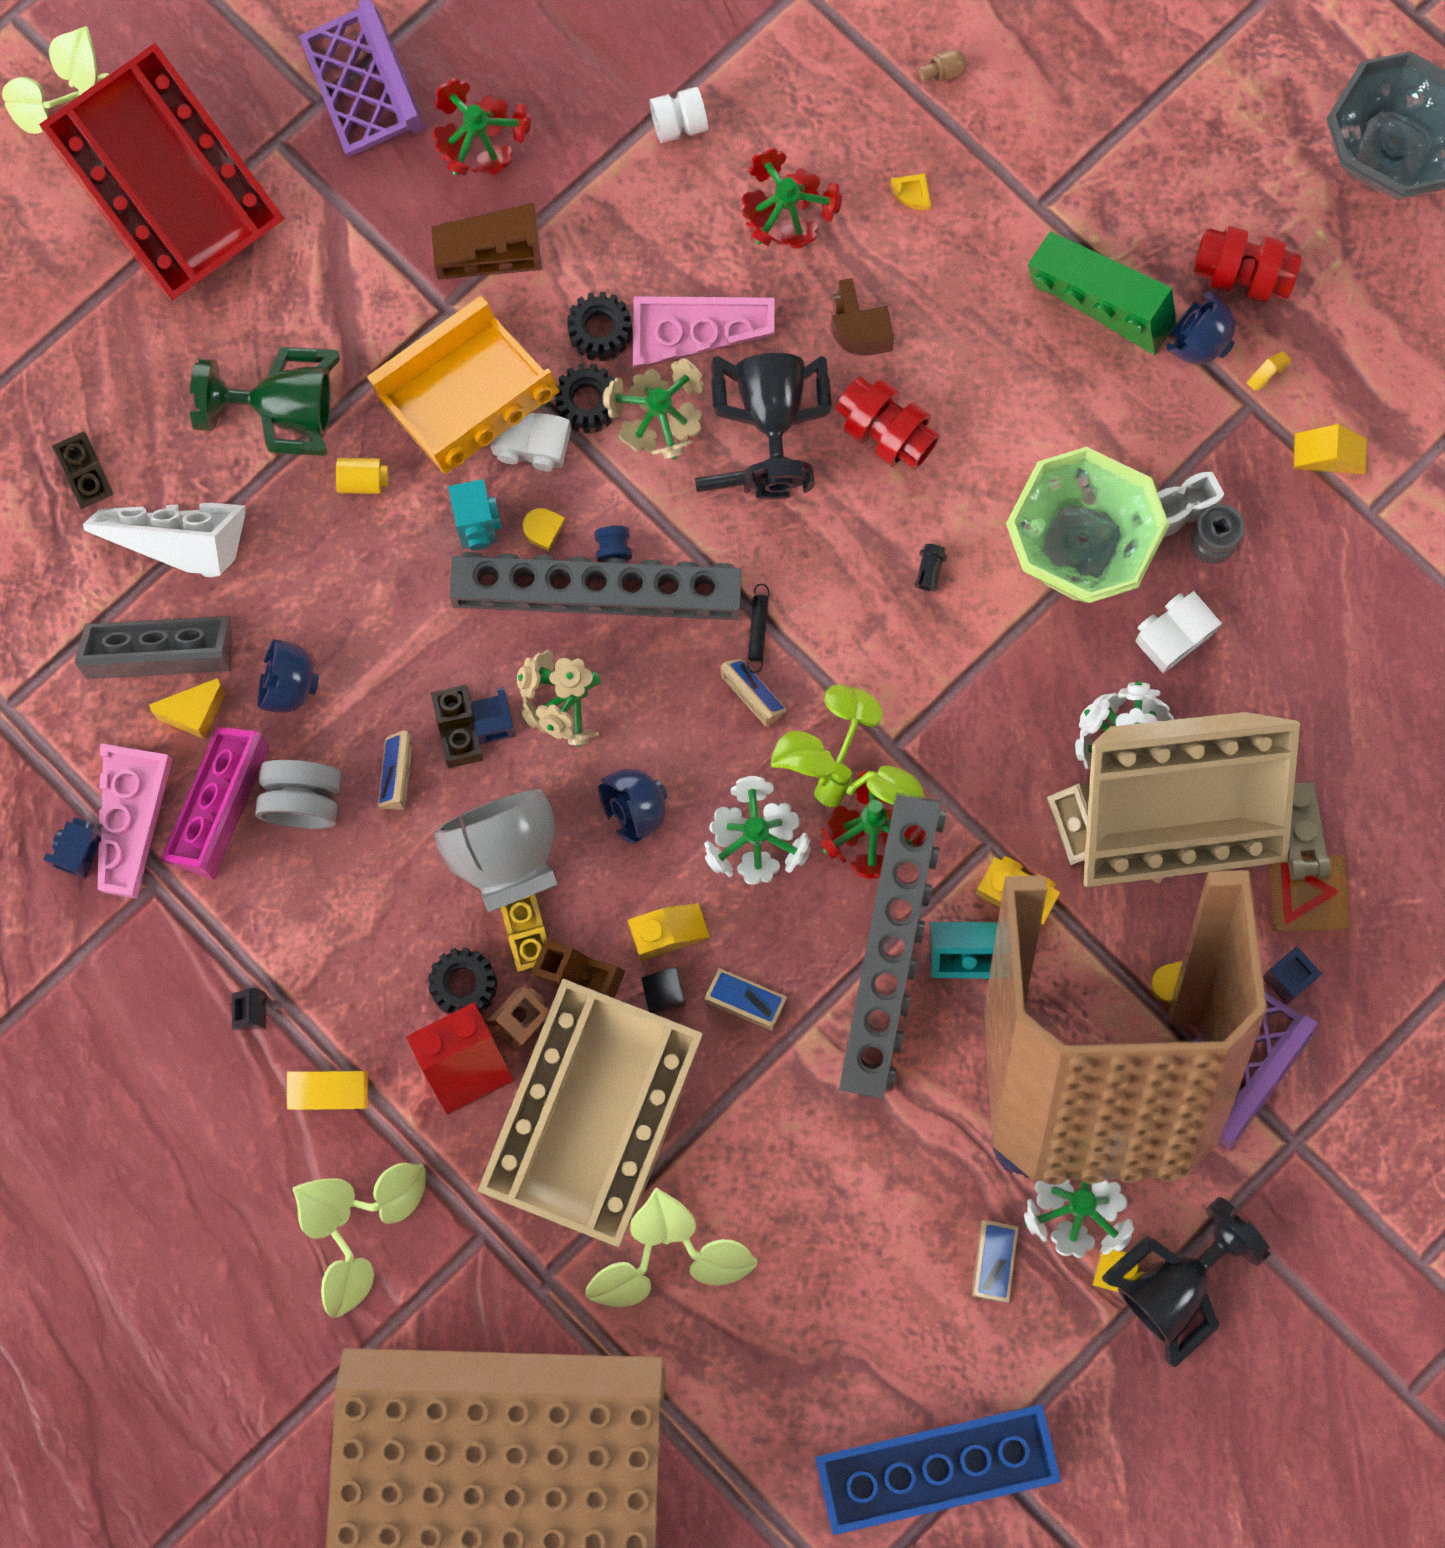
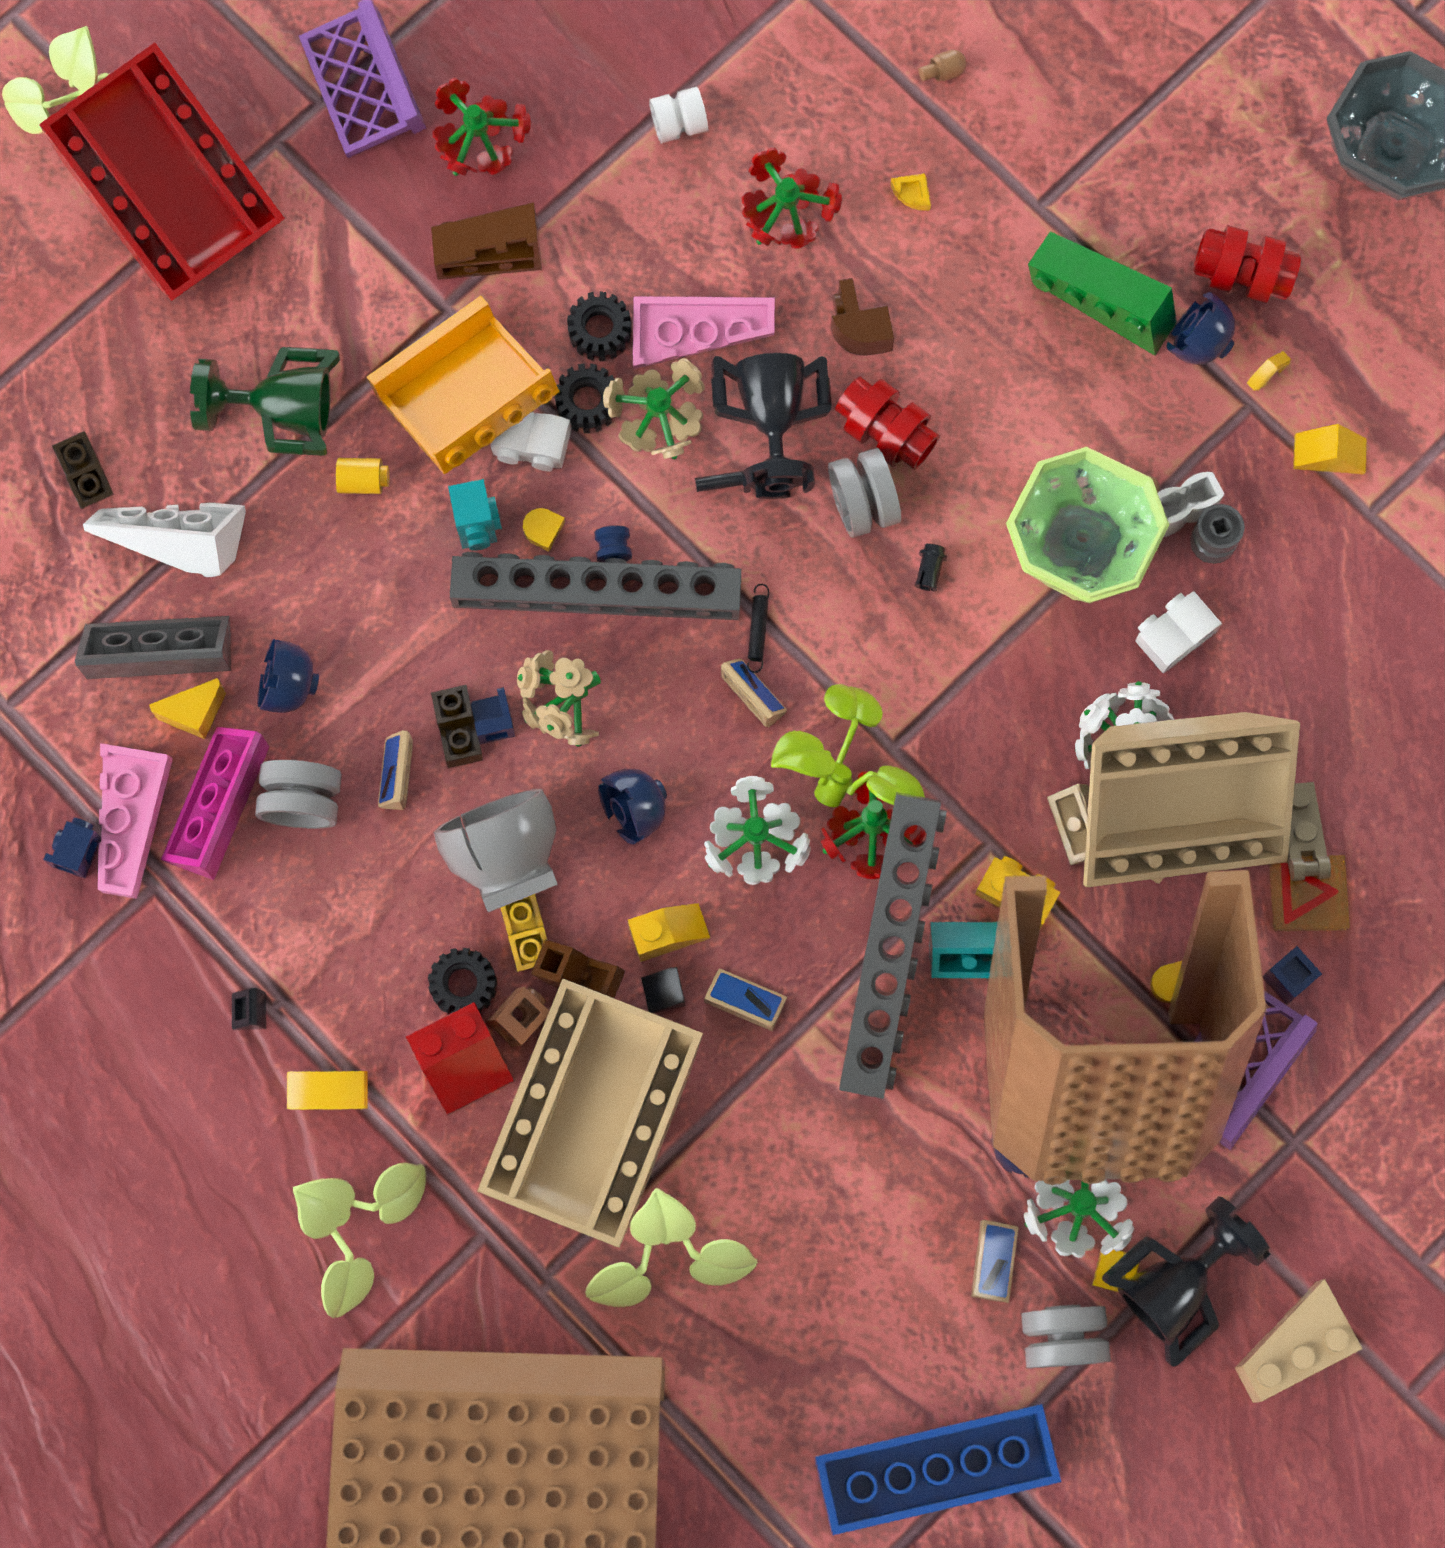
none -> light grey wheel [828,448,901,538]
none -> light grey wheel [1021,1305,1111,1368]
none -> tan wedge [1235,1279,1362,1403]

